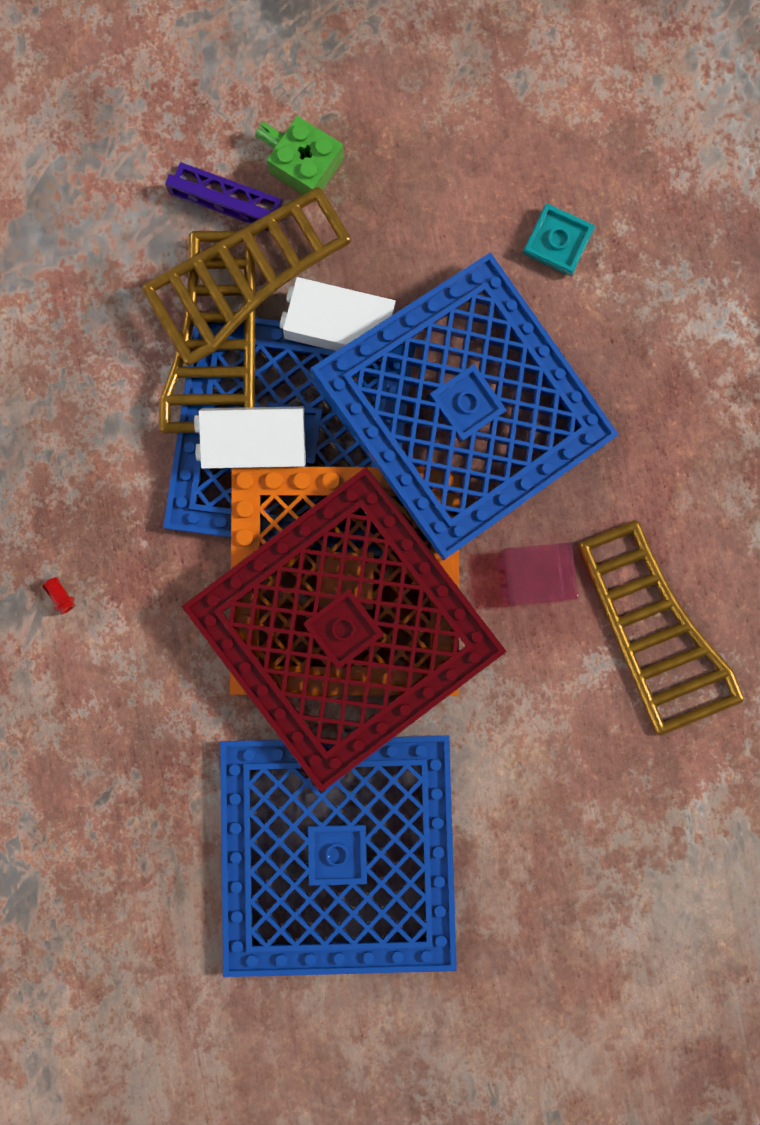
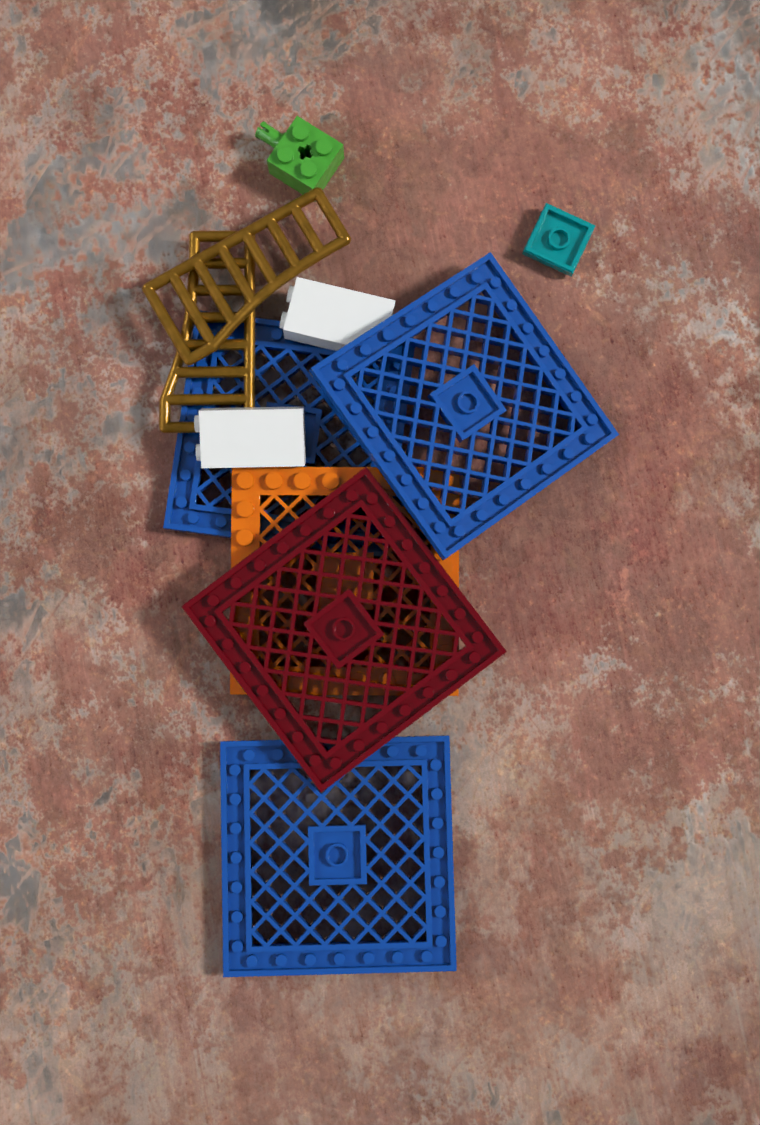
red pin [42,577,75,615] -> none
dark purple fence [165,162,282,231] -> none
clear pink panel [497,542,578,607] -> none
pearl gold bar [578,520,744,736] -> none

